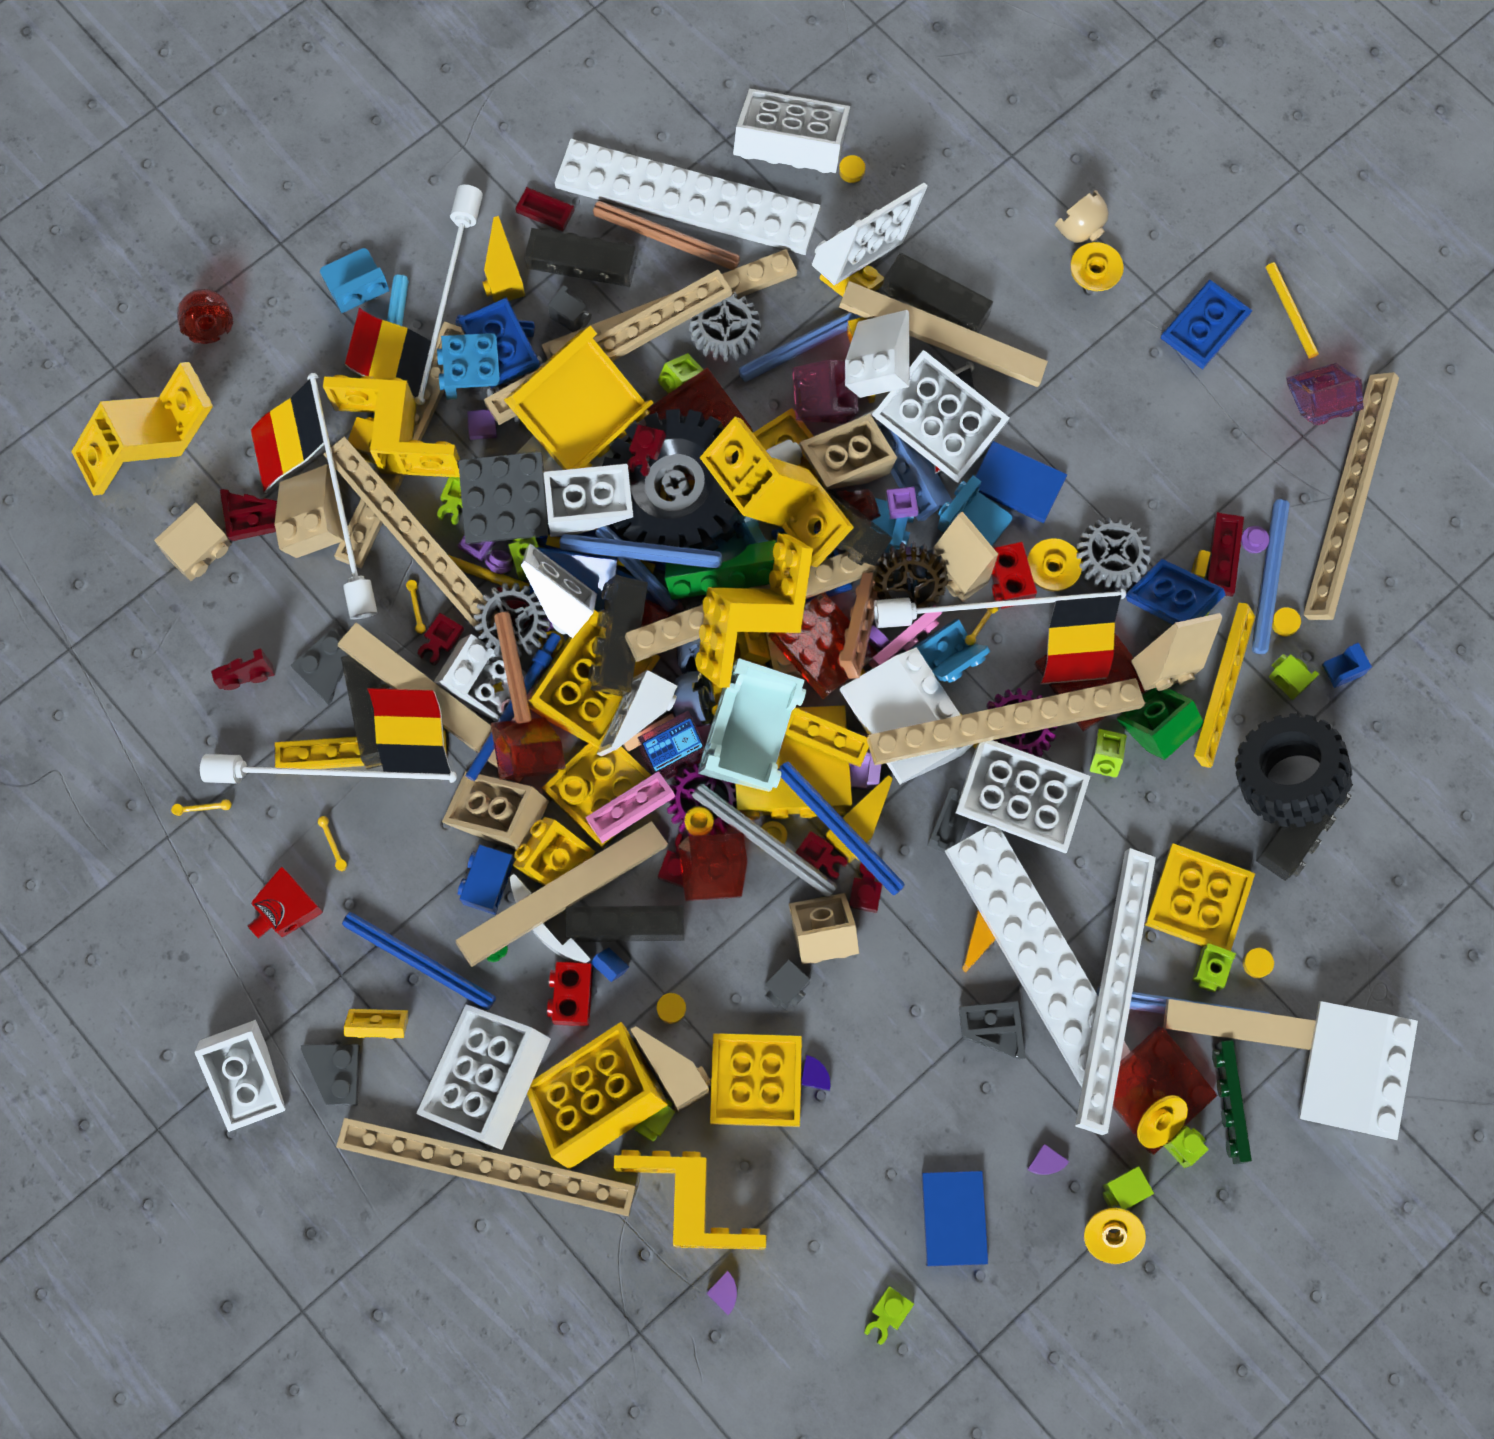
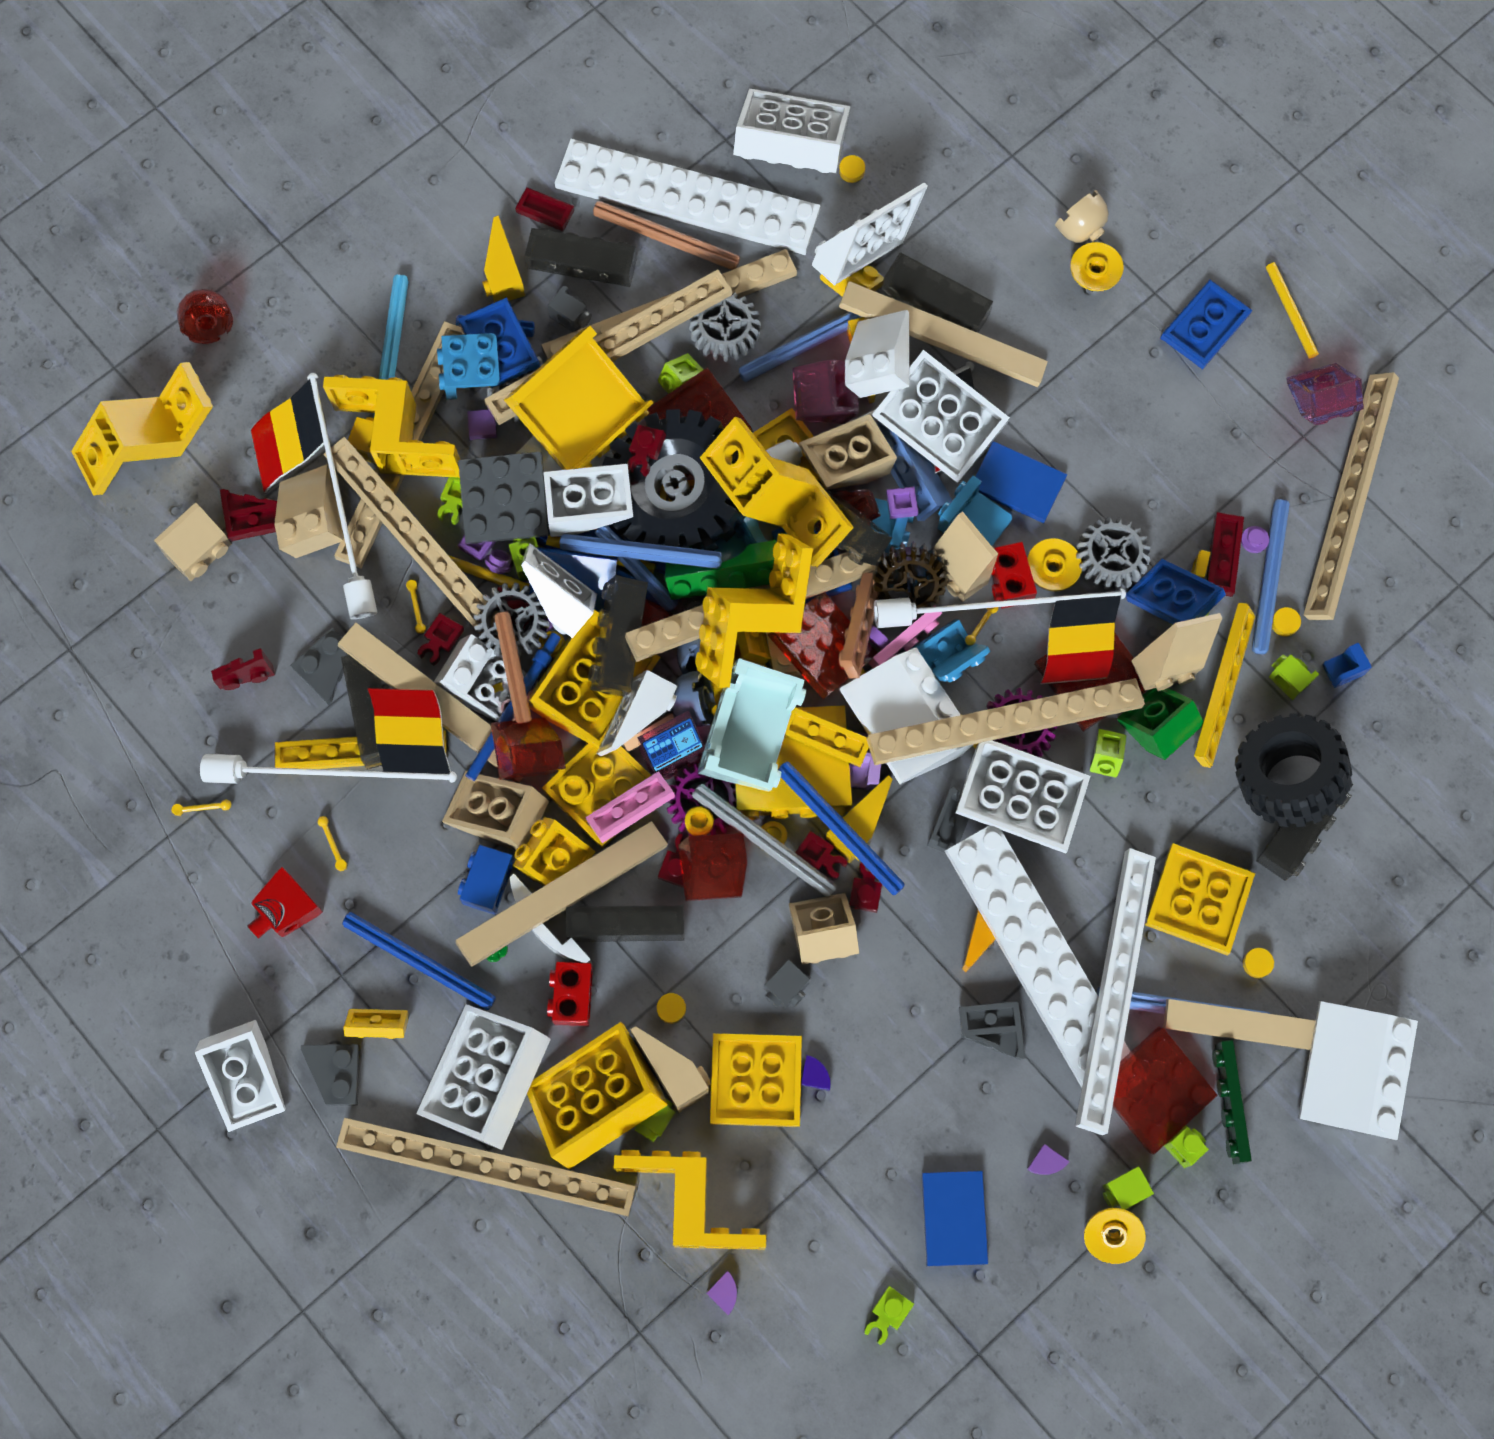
dark azure bracket [320,248,390,313] -> none
flag [345,185,483,405] -> none
blue tile [591,947,629,982] -> none
yellow dish [1137,1095,1188,1148] -> none
lime brick [1192,943,1236,992] -> none

